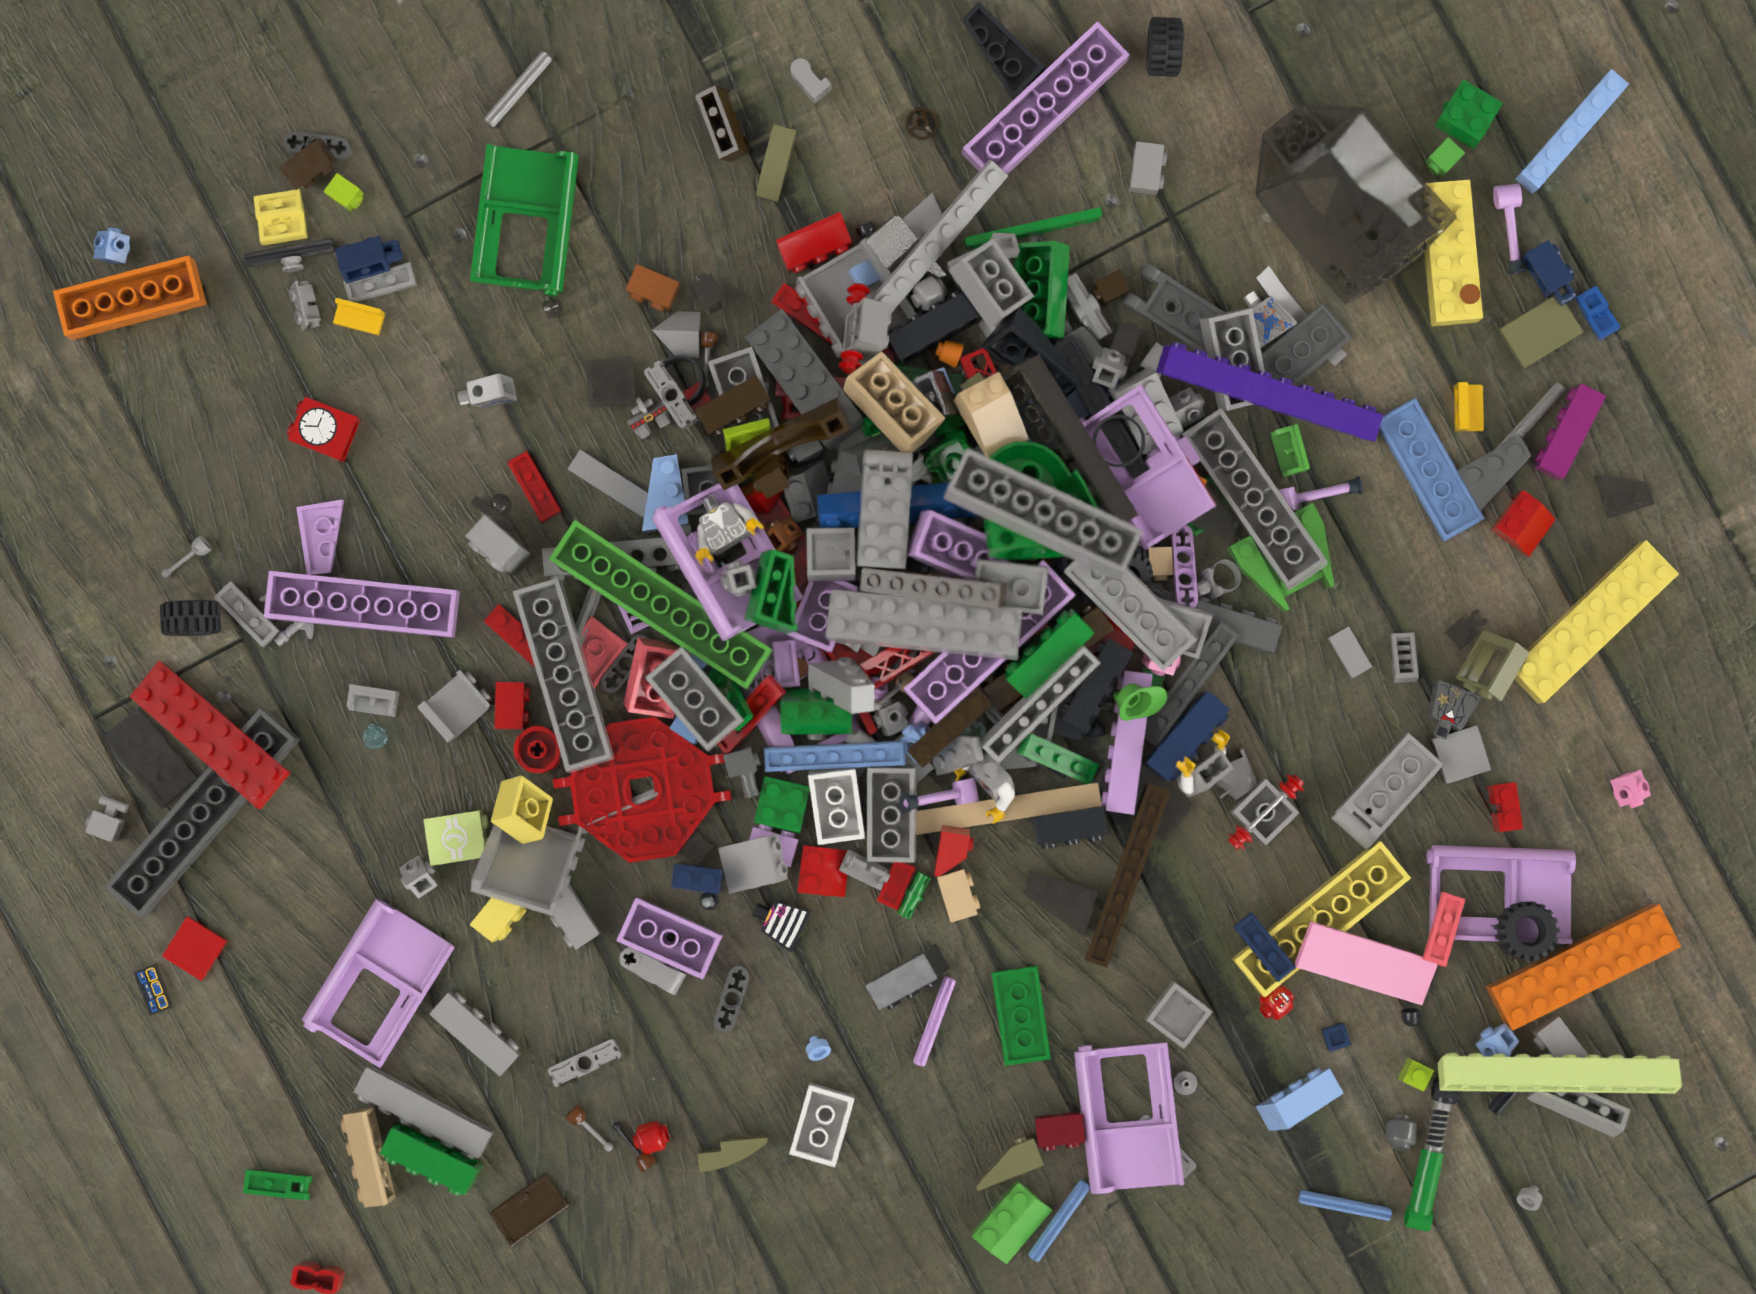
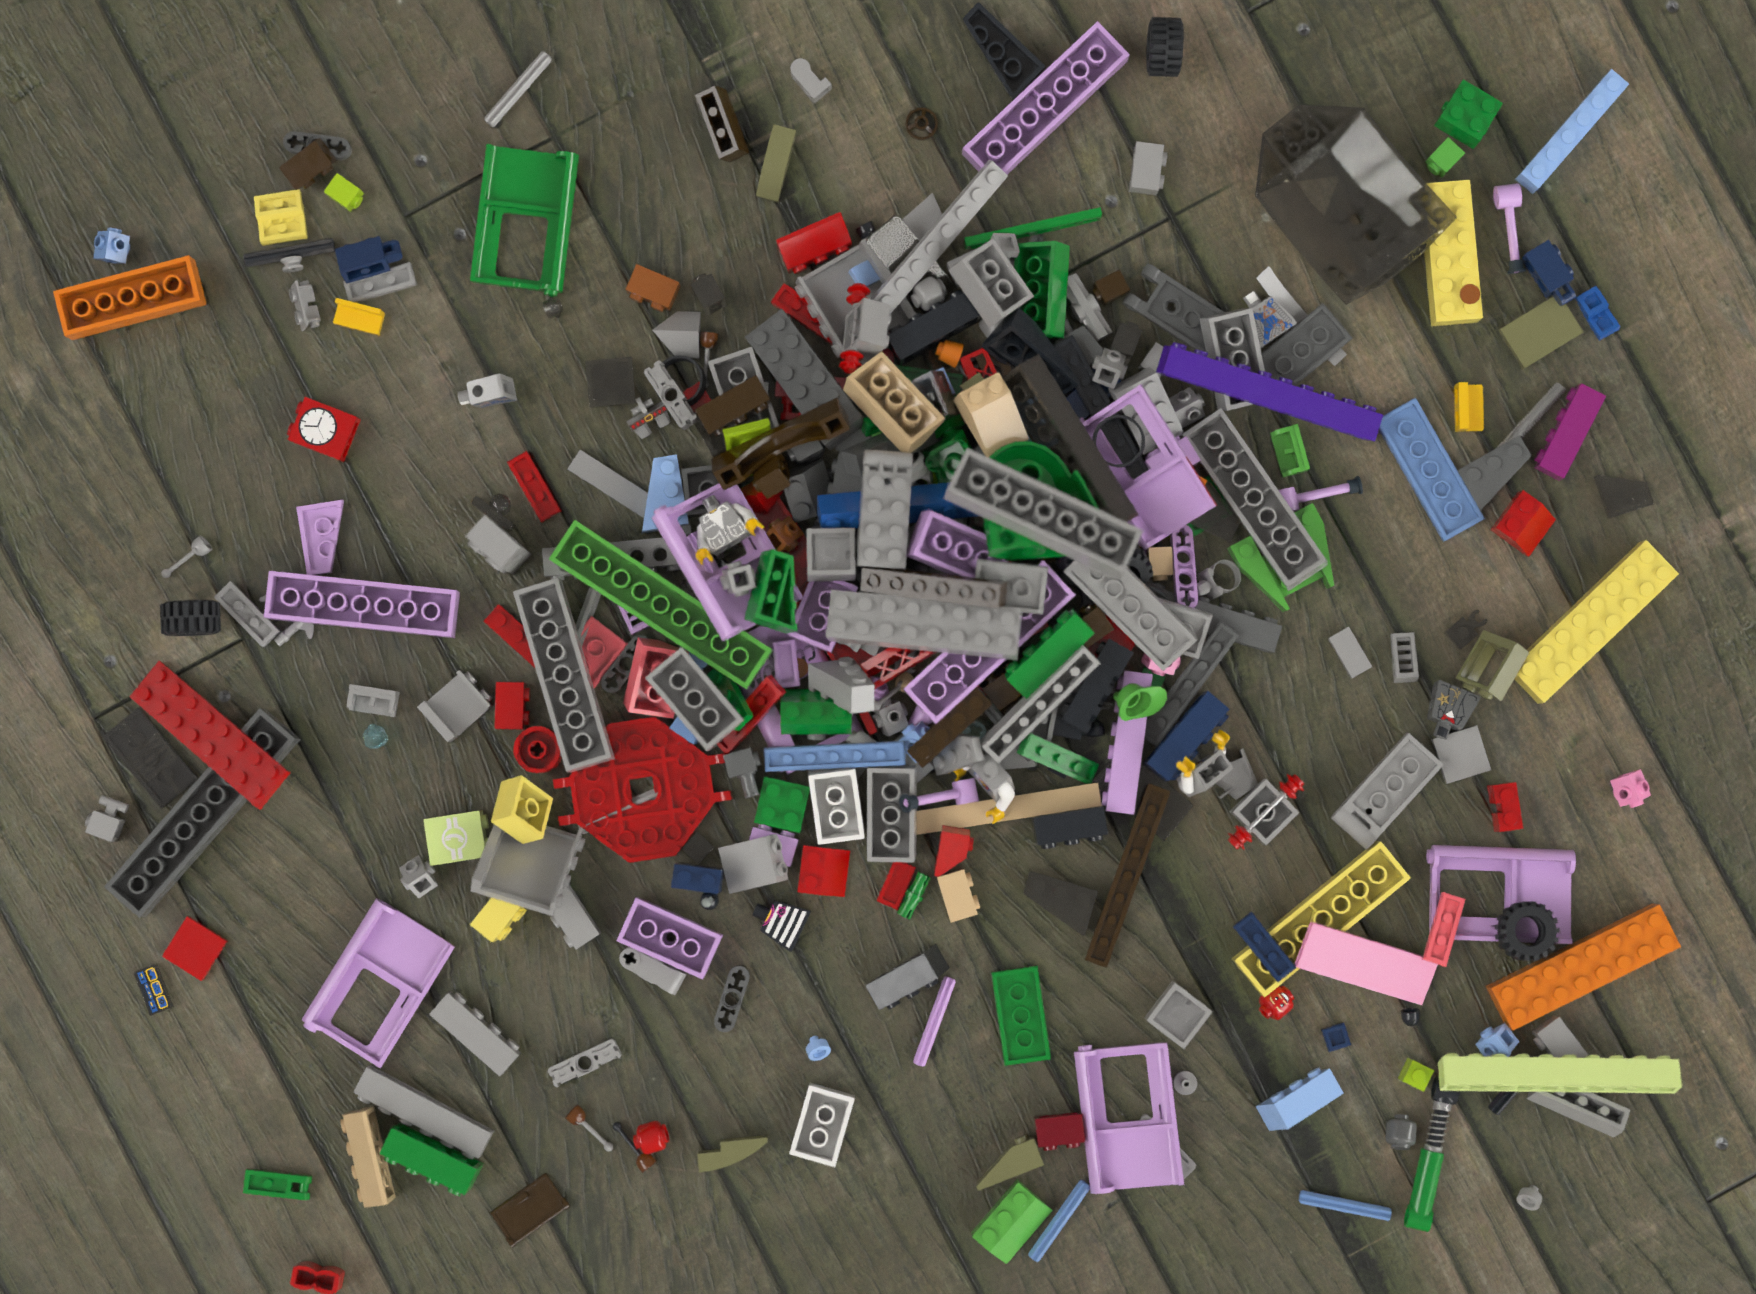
light grey hinge [839,849,890,891] -> none

